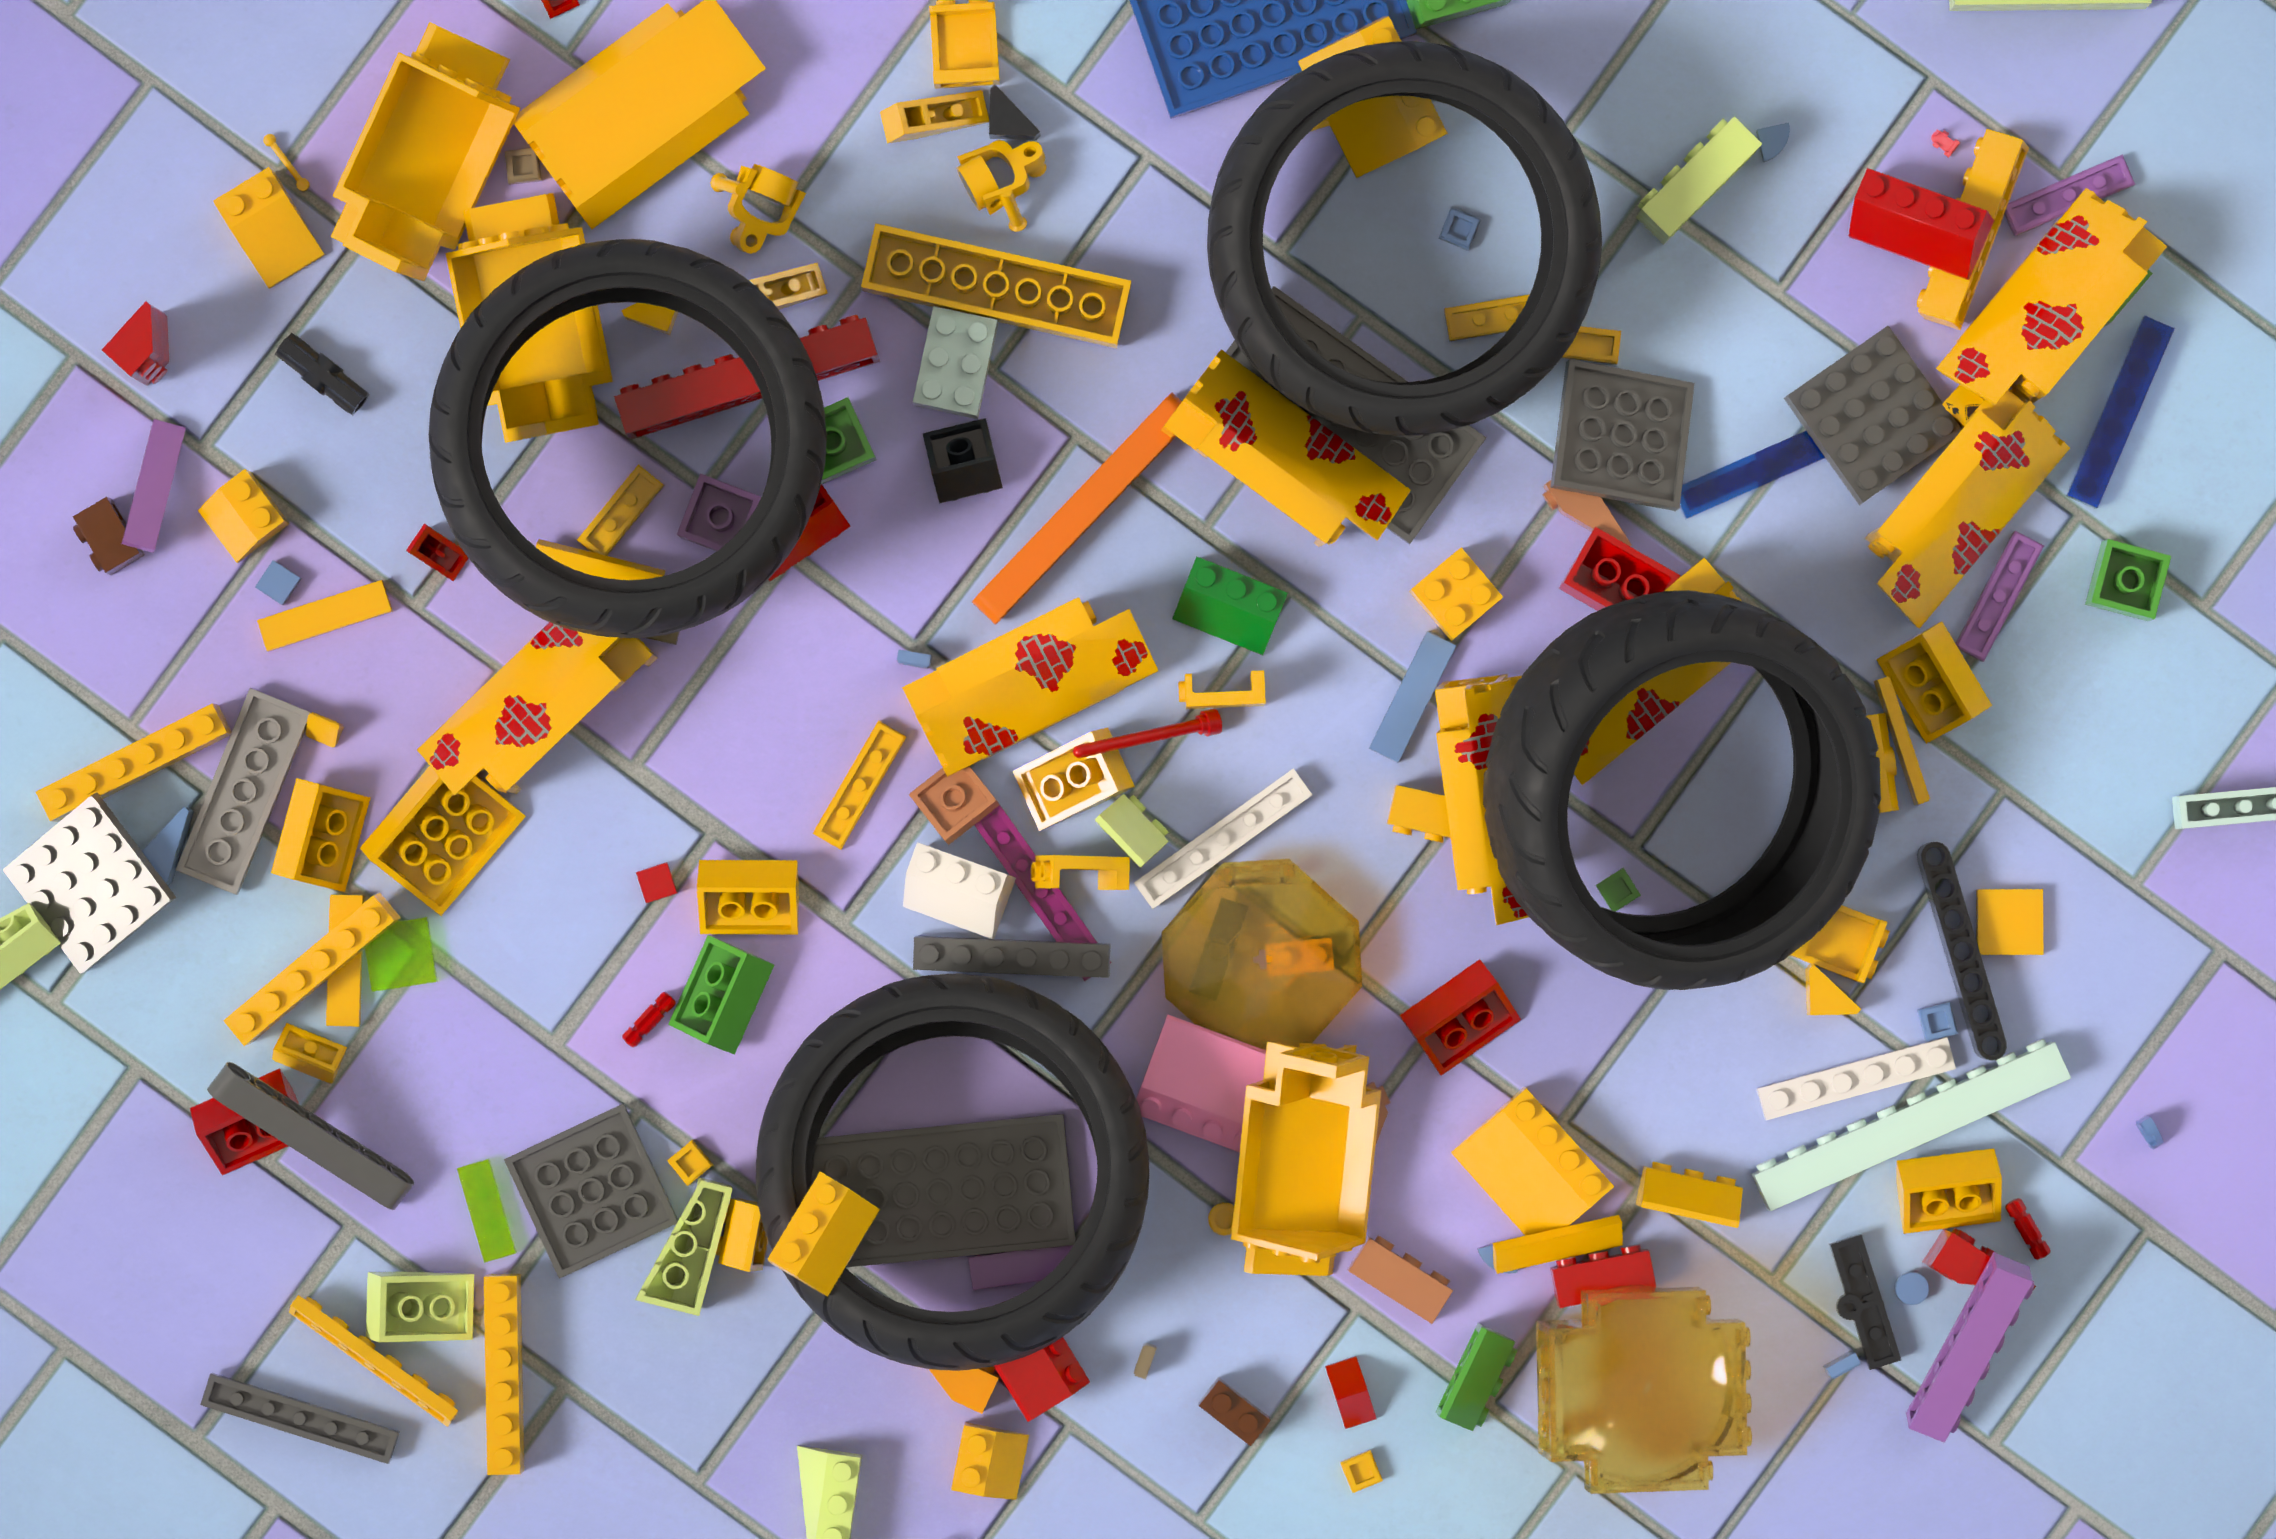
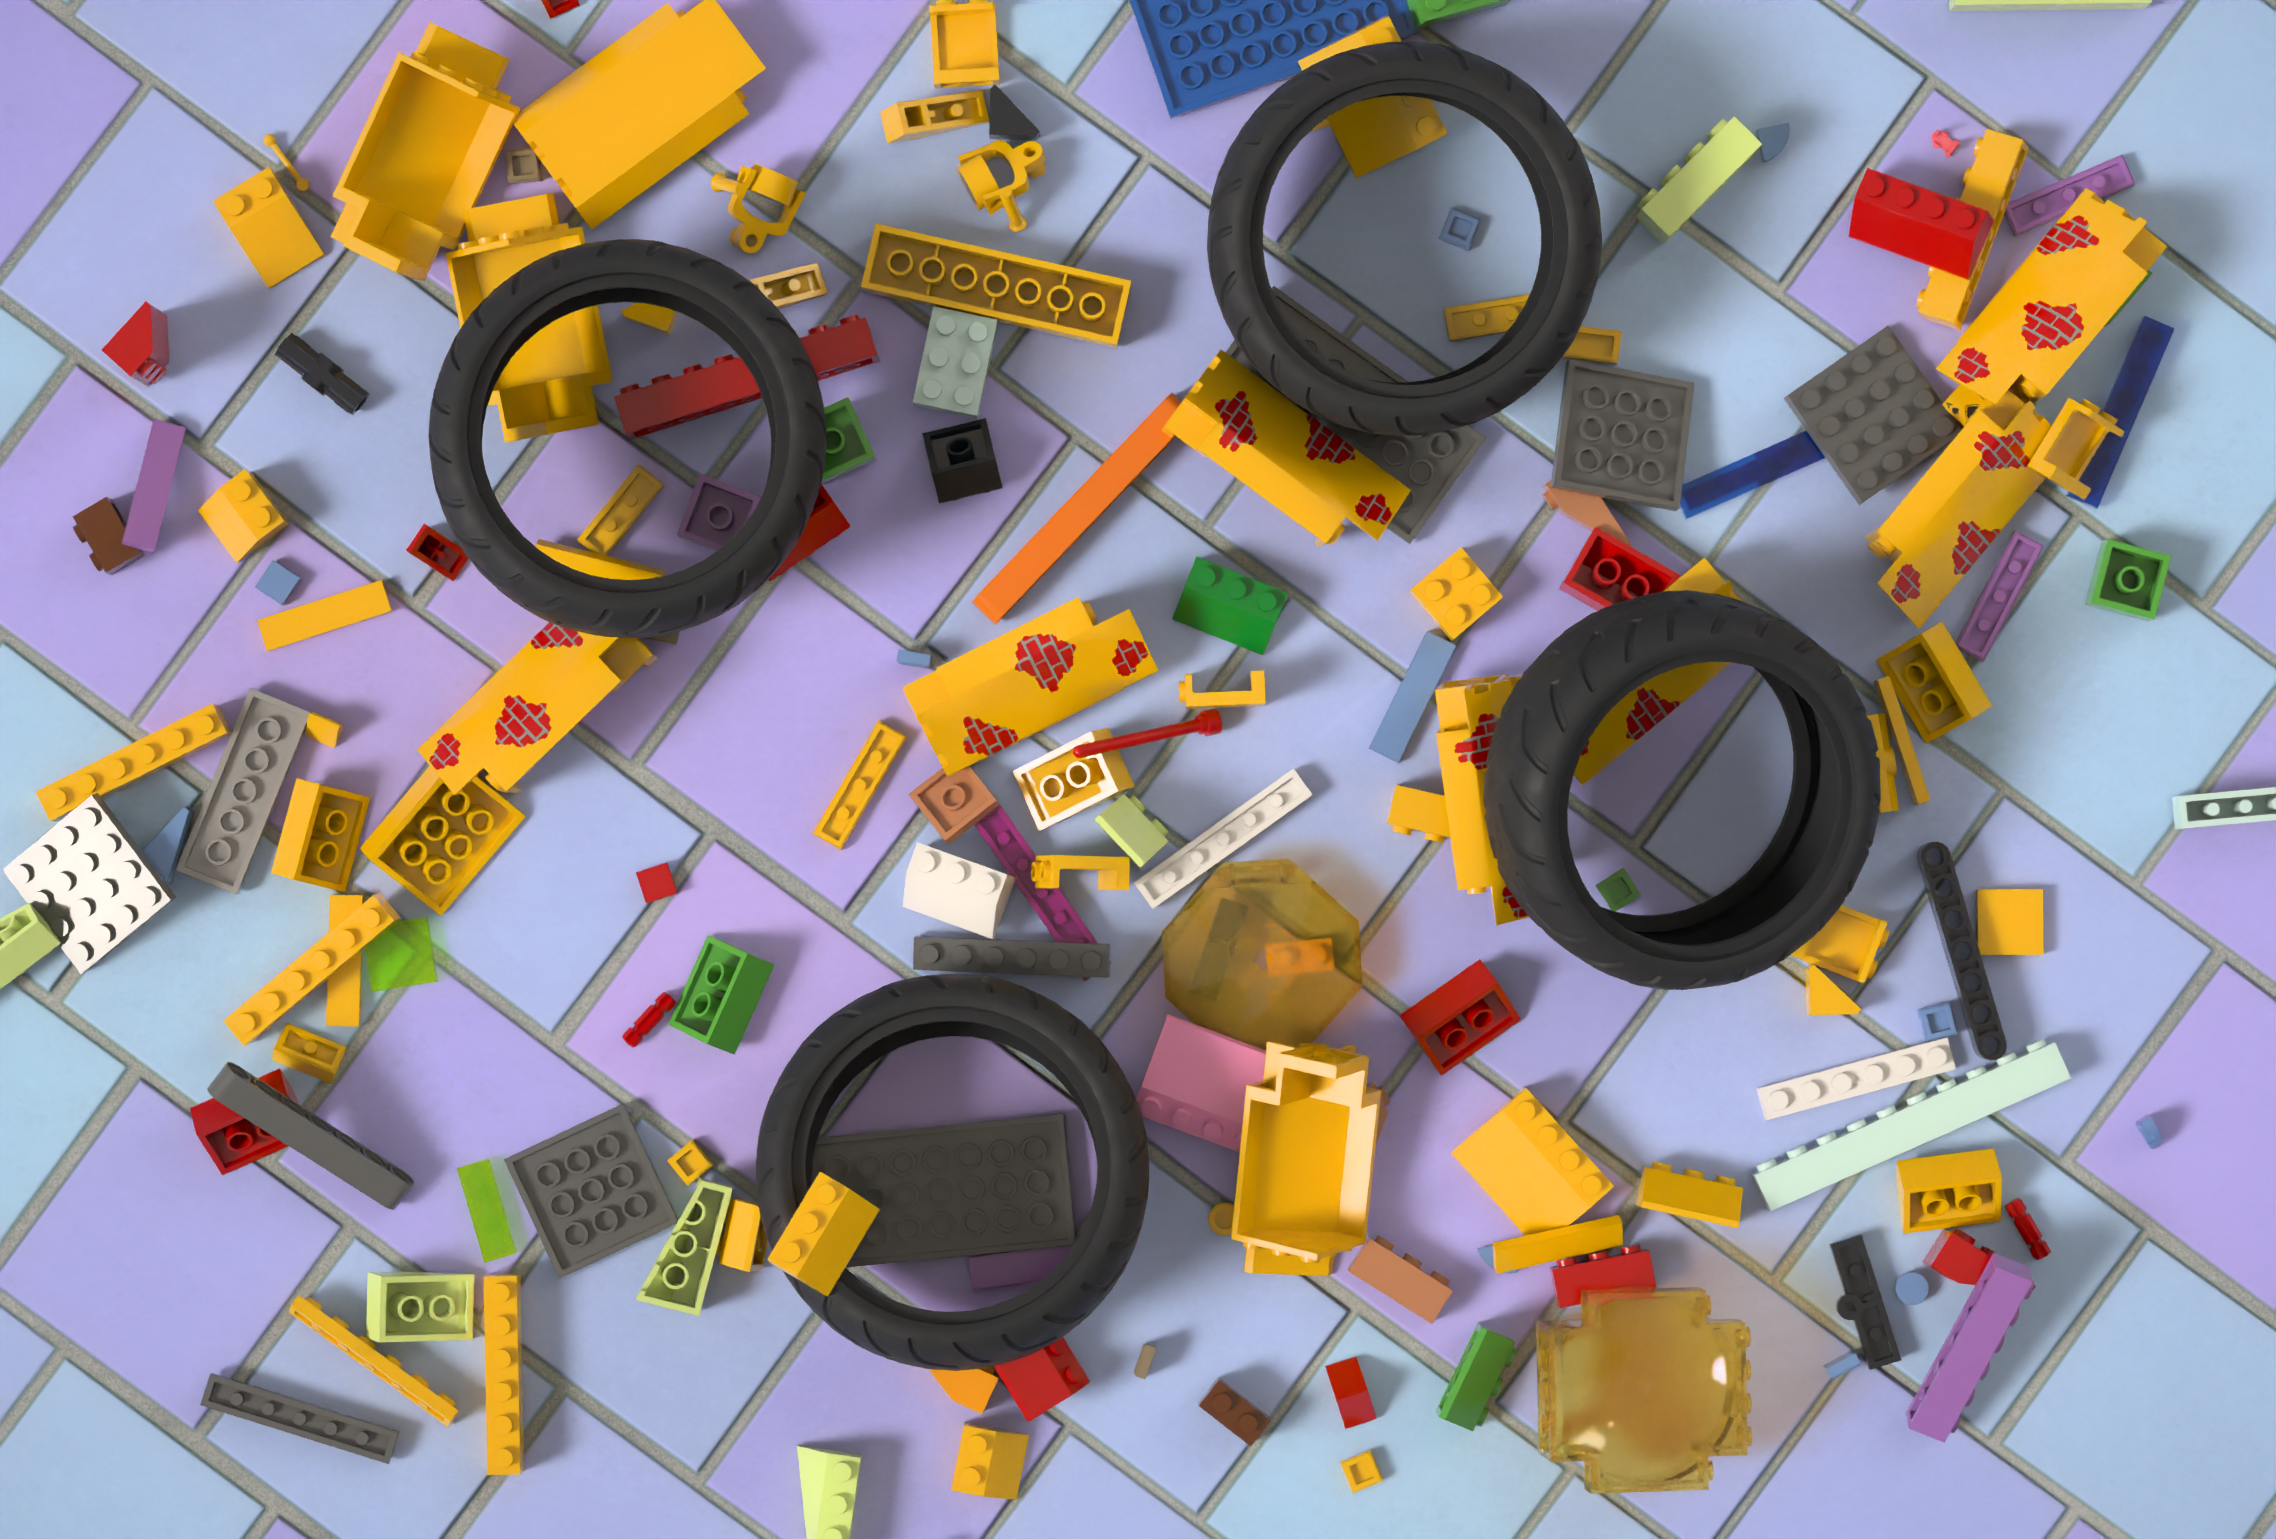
yellow slope [697,860,799,935] -> none
none -> yellow panel [2027,398,2125,500]

